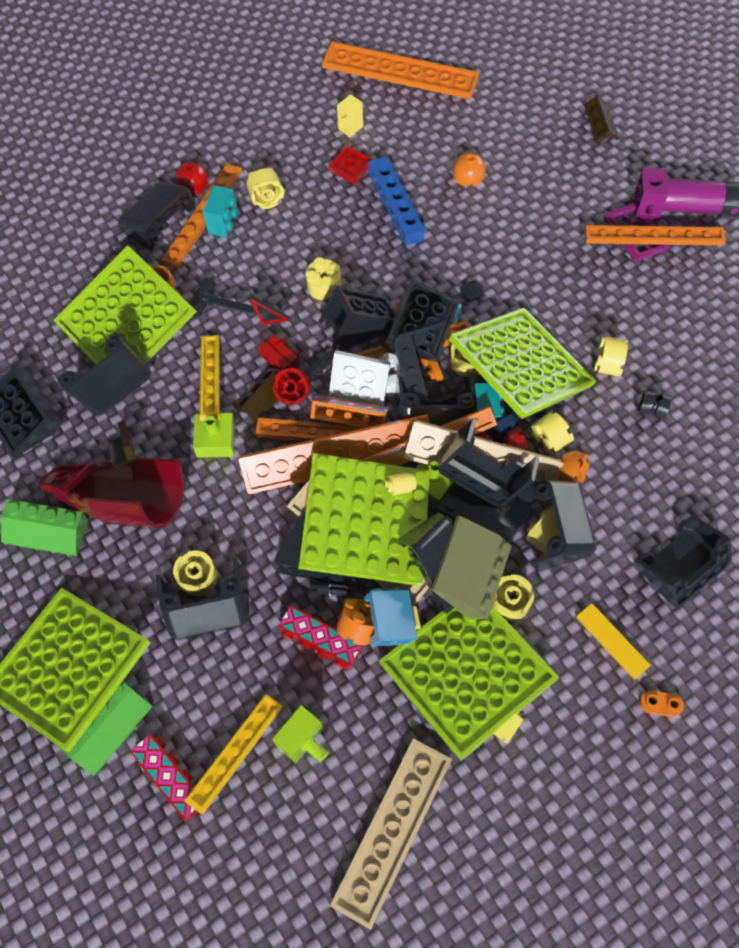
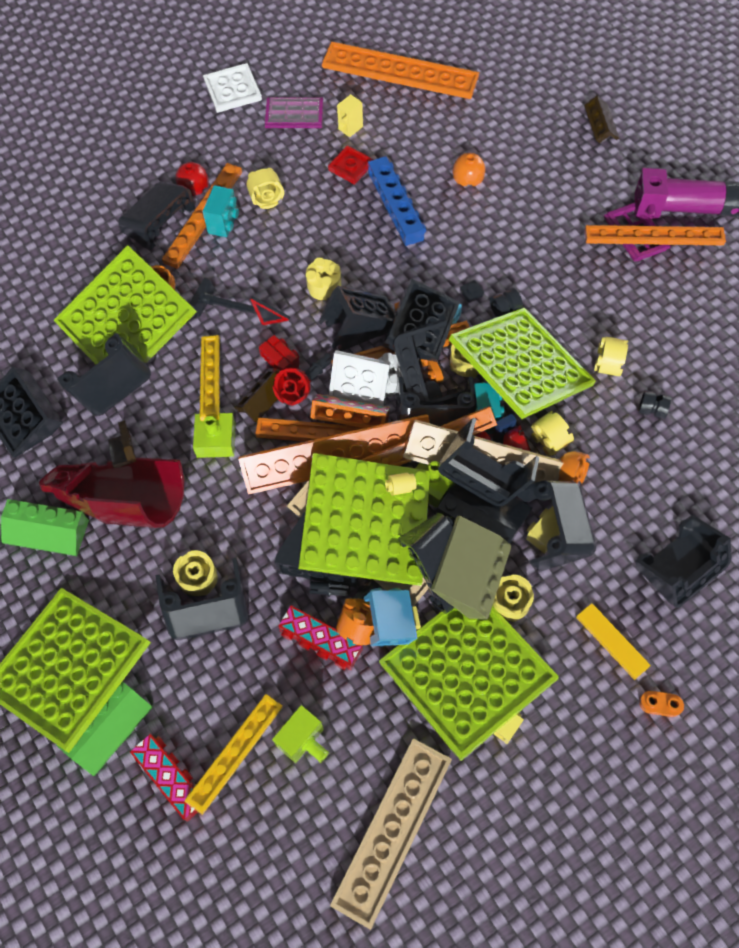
none -> white plate [203,63,262,113]
none -> clear piece [265,97,323,128]
none -> black wheel [490,288,523,317]

